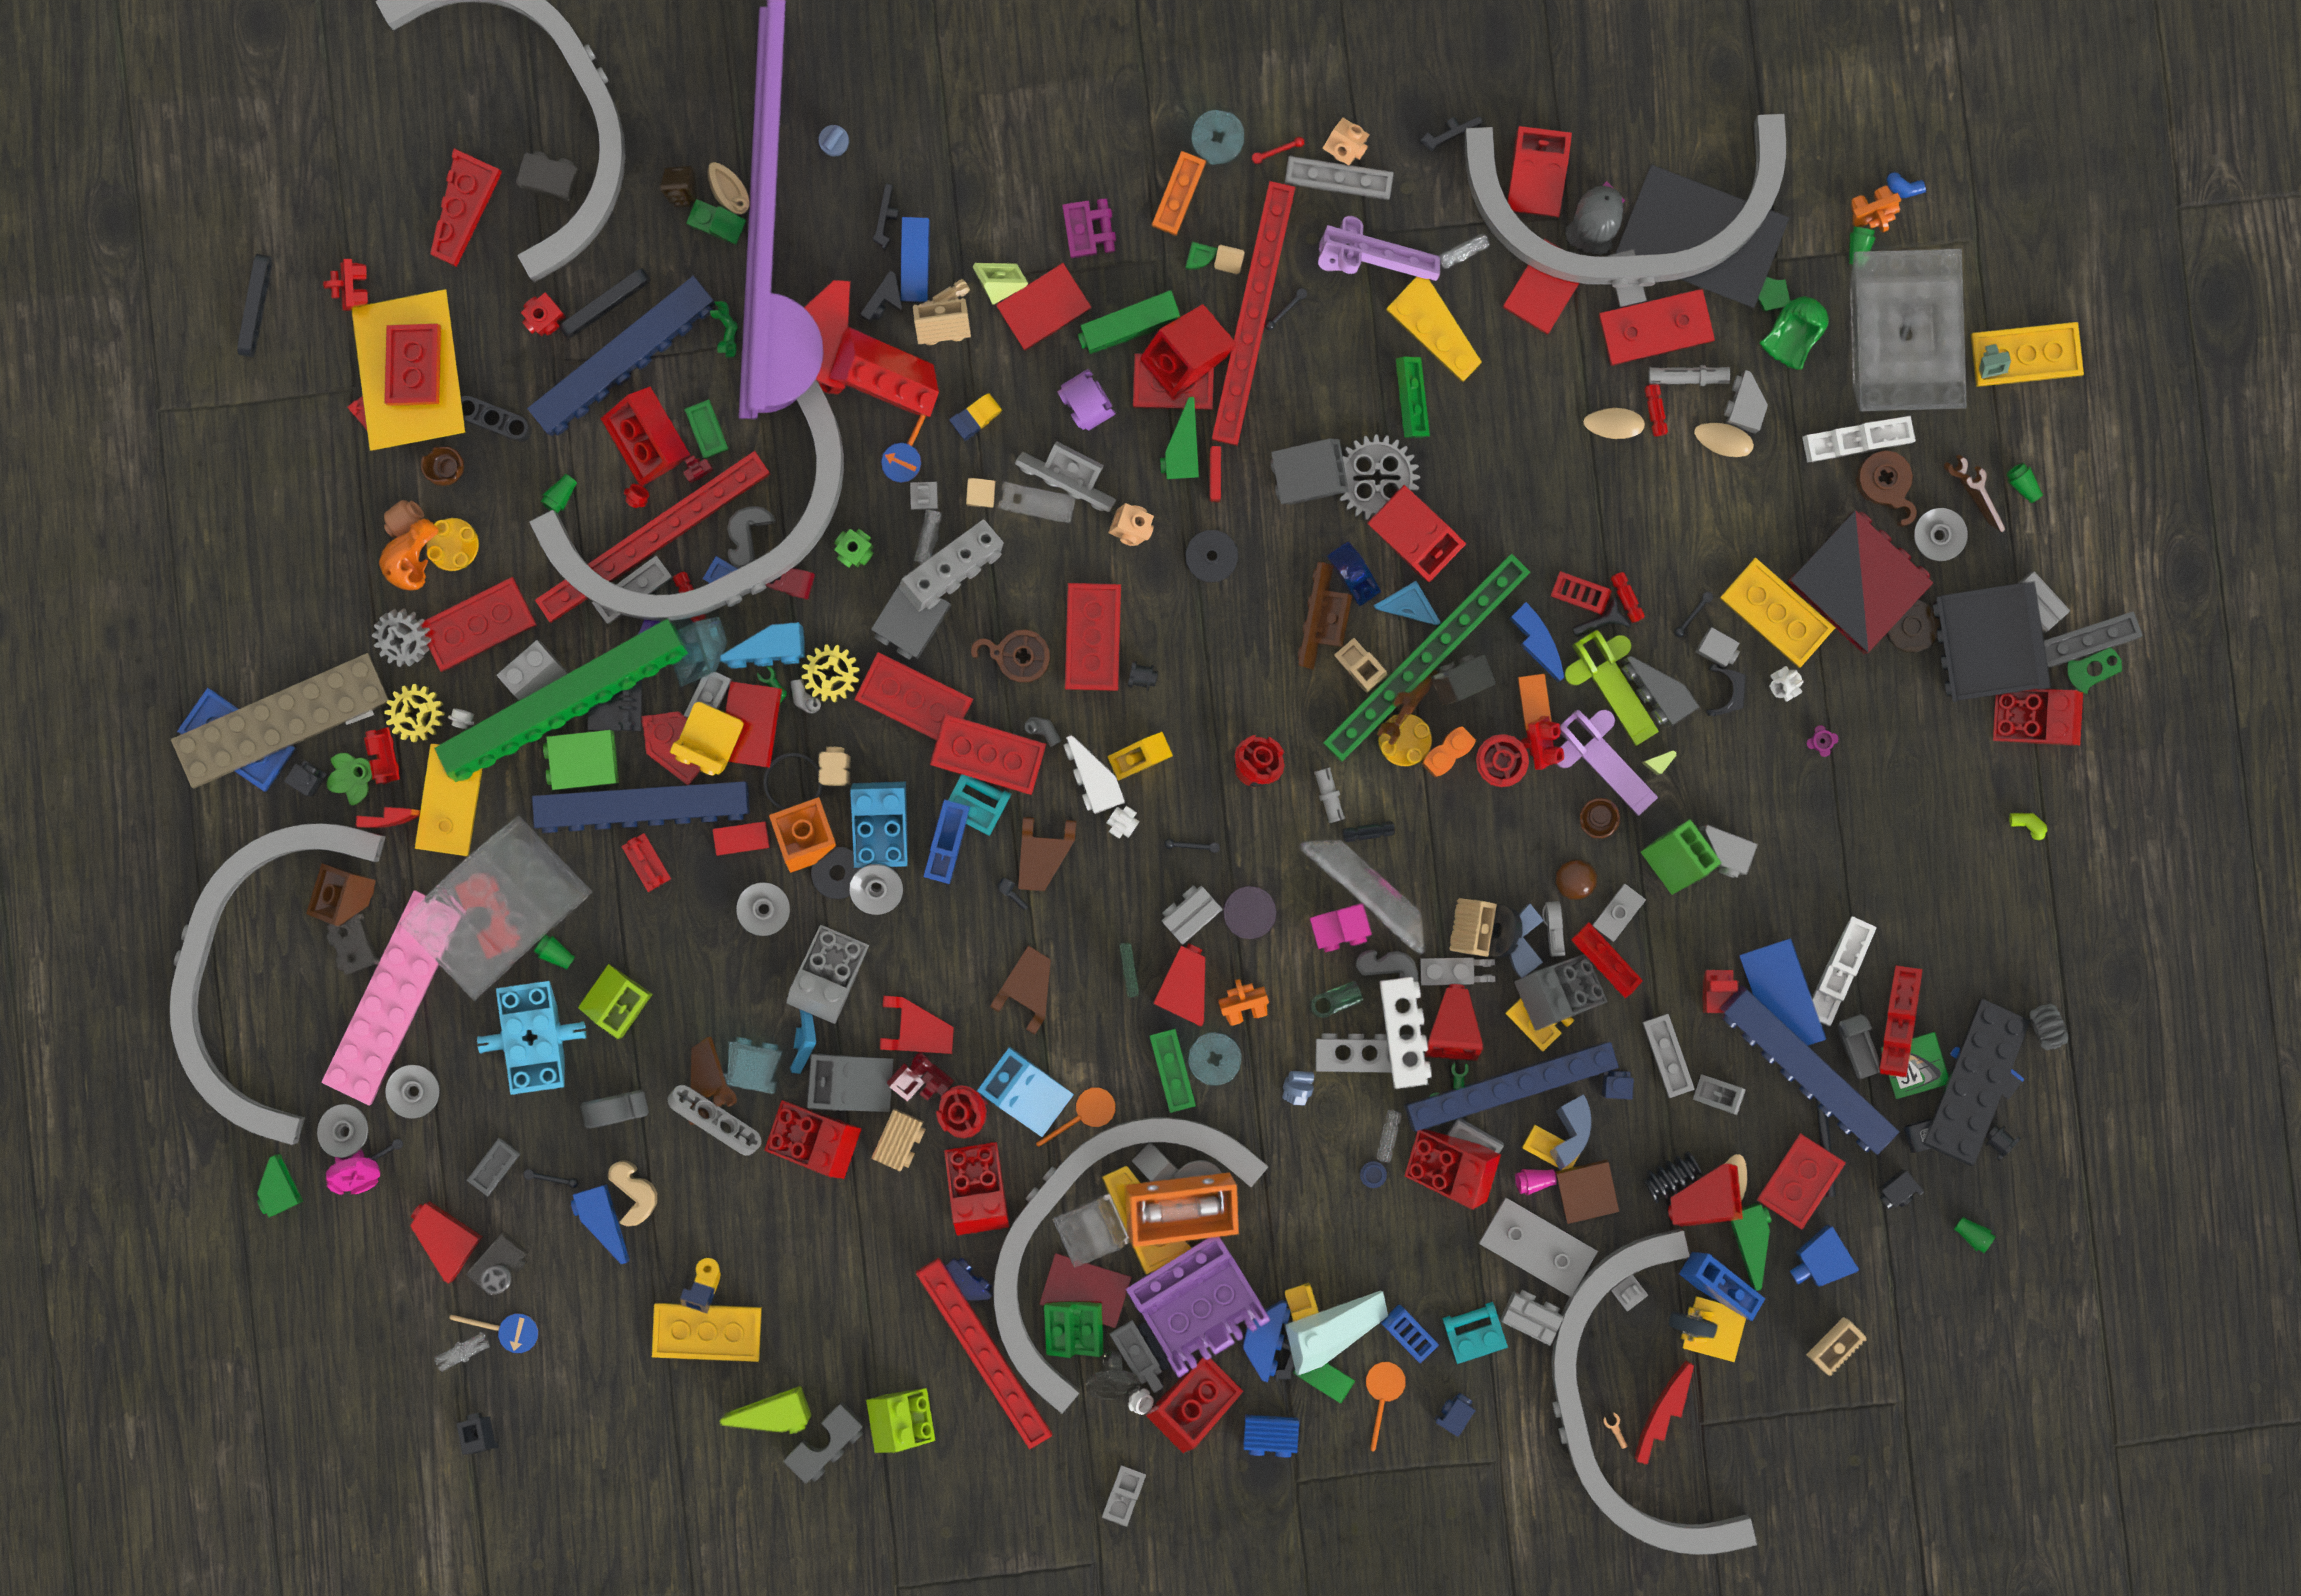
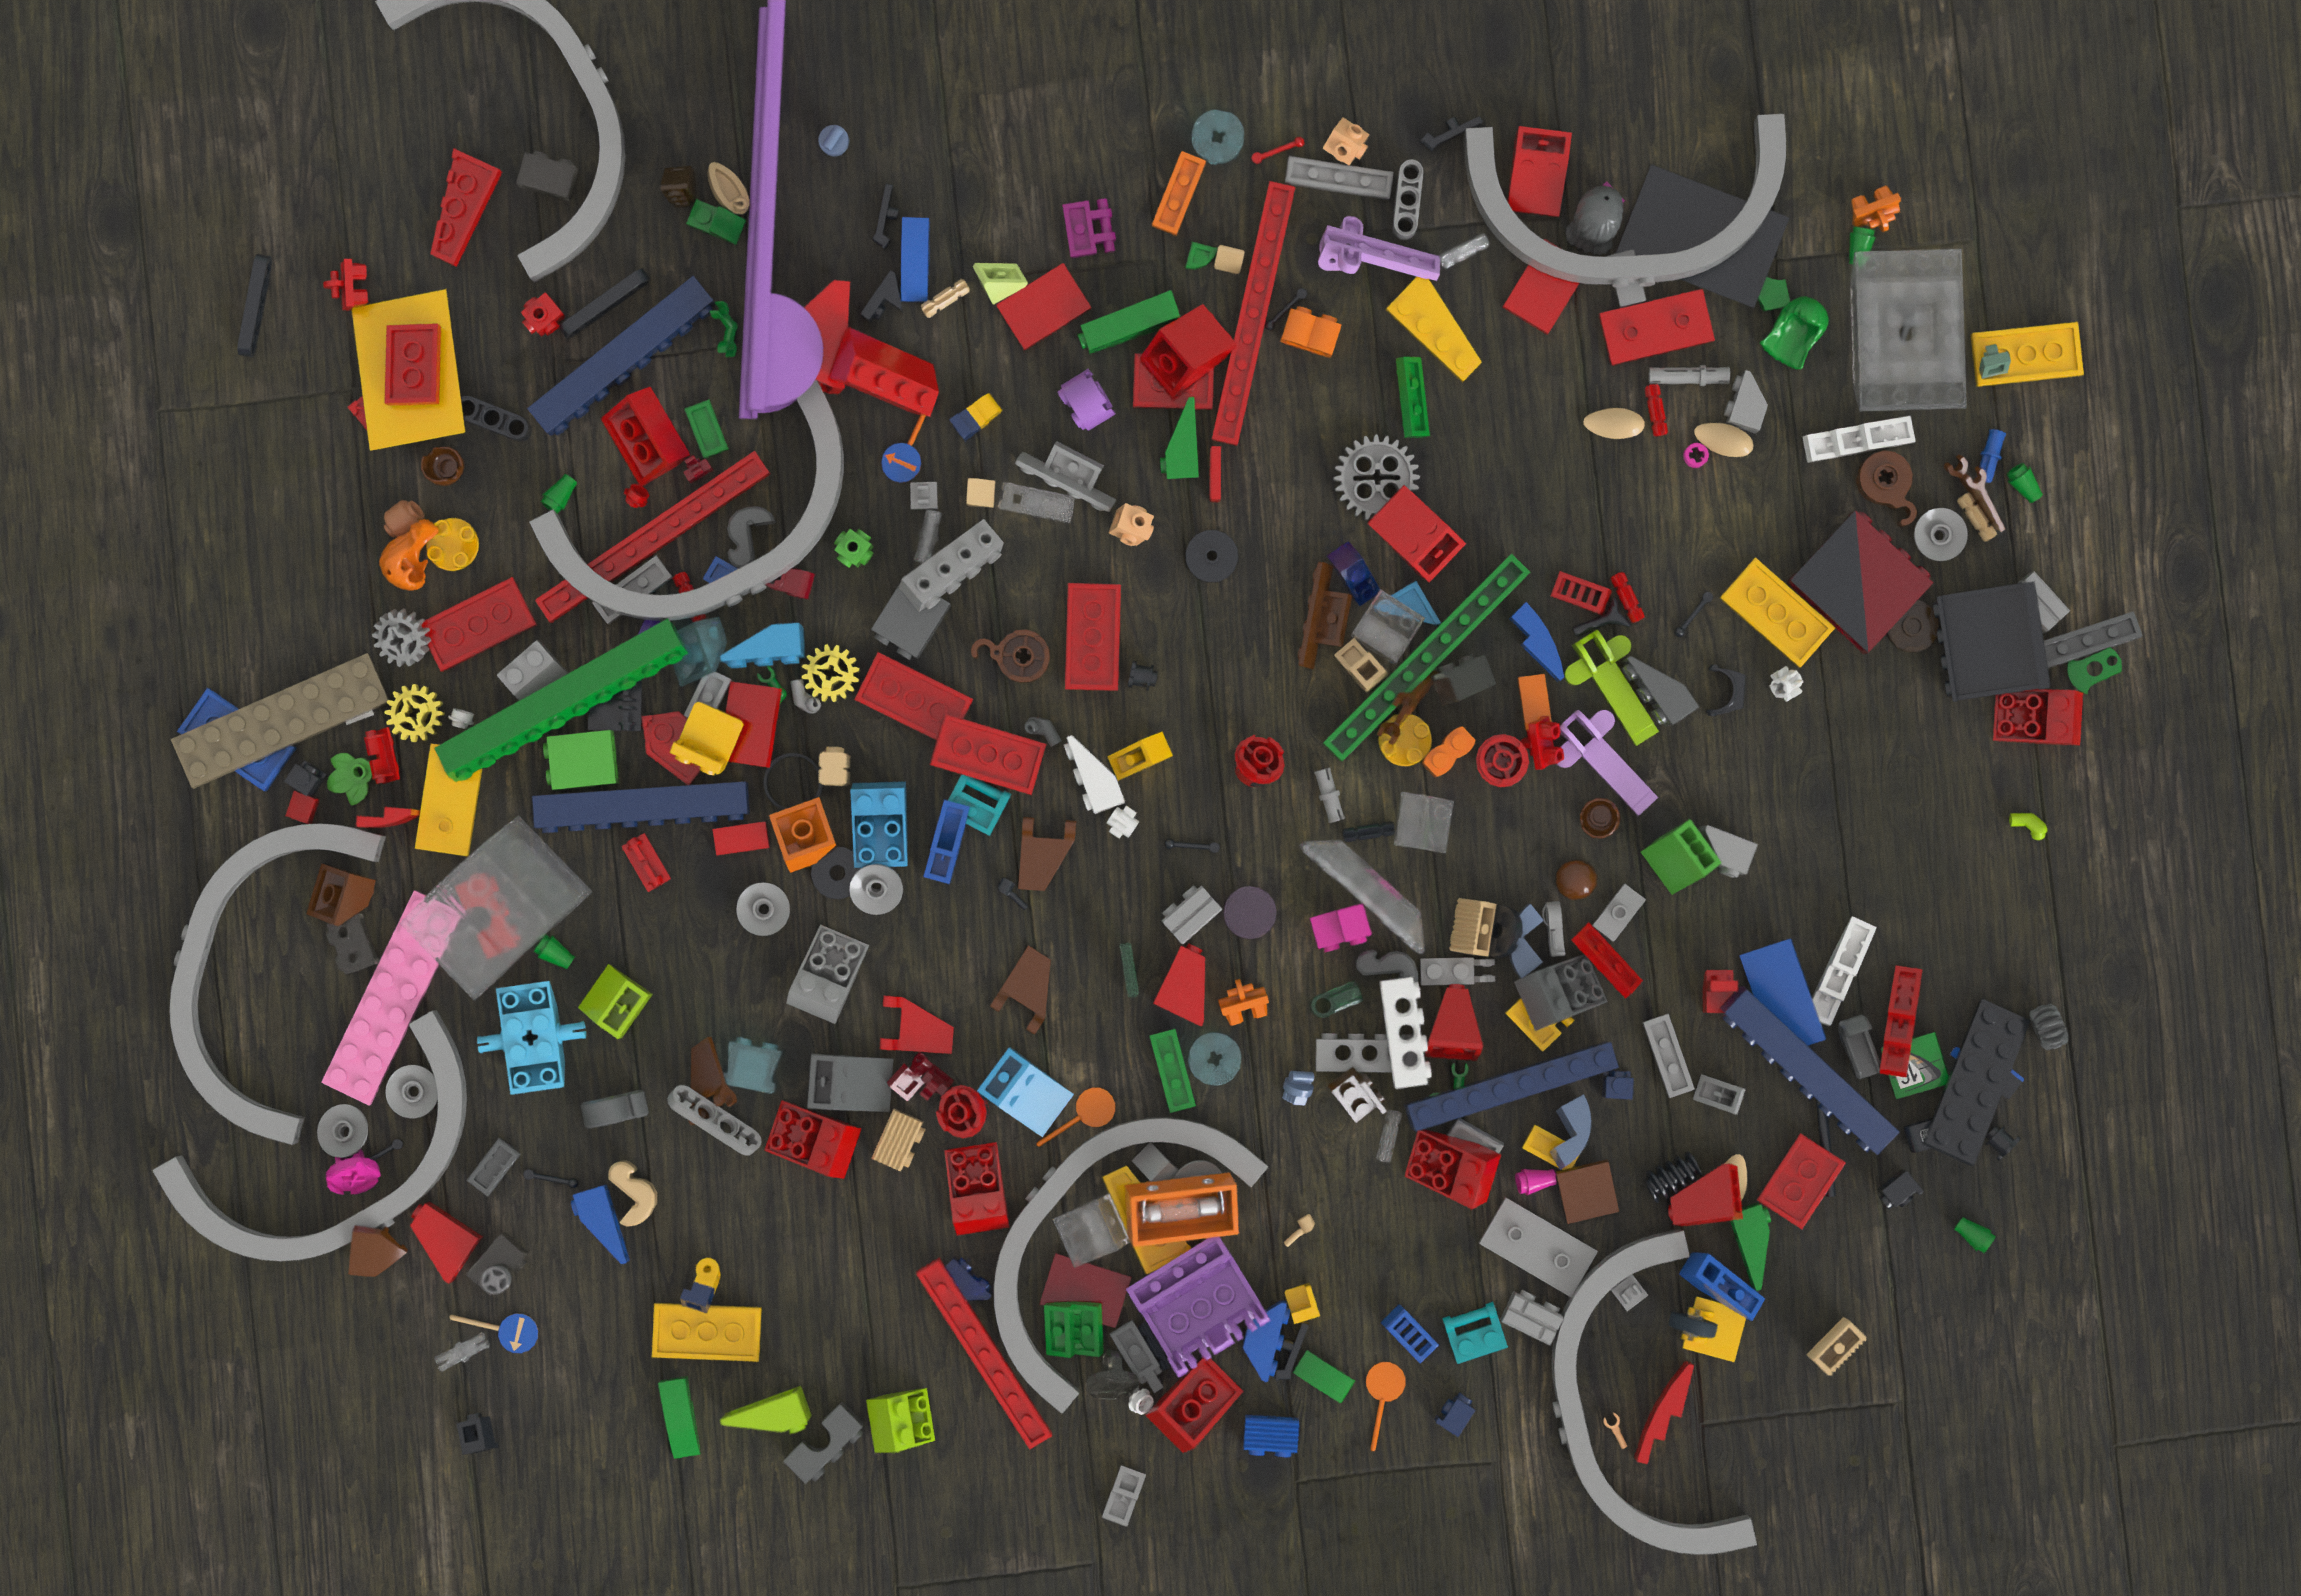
green slope [257,1154,303,1217] -> none
dark azure tile [790,1009,816,1074] -> none
tan brick [913,298,971,345] -> none
dark grey brick [1271,439,1349,505] -> none
light aqua wedge [1285,1290,1388,1375] -> none
dark blue plate [1360,1161,1387,1188] -> none
yellowish green slope [1642,751,1676,775] -> none
light grey brick [1695,627,1740,668] -> none
blue torso [1789,1225,1859,1286] -> none
magenta plate [1807,725,1838,757] -> none
blue arm [1887,172,1926,198] -> none
none -> light grey arch [152,1010,467,1261]
none -> red slope [286,791,320,824]
none -> reddish brown slope [348,1225,408,1277]
none -> green slope [658,1376,701,1459]
none -> orange brick [1280,306,1341,358]
none -> tan hand [1284,1214,1315,1247]
none -> bracket [1328,1067,1387,1123]
none -> clear slope [1351,589,1425,665]
none -> light grey beam [1392,159,1423,240]
none -> clear slope [1393,792,1454,853]
none -> dark pink bush [1683,443,1709,468]
none -> tan axle [1957,493,1997,542]
none -> blue axle [1980,429,2006,483]

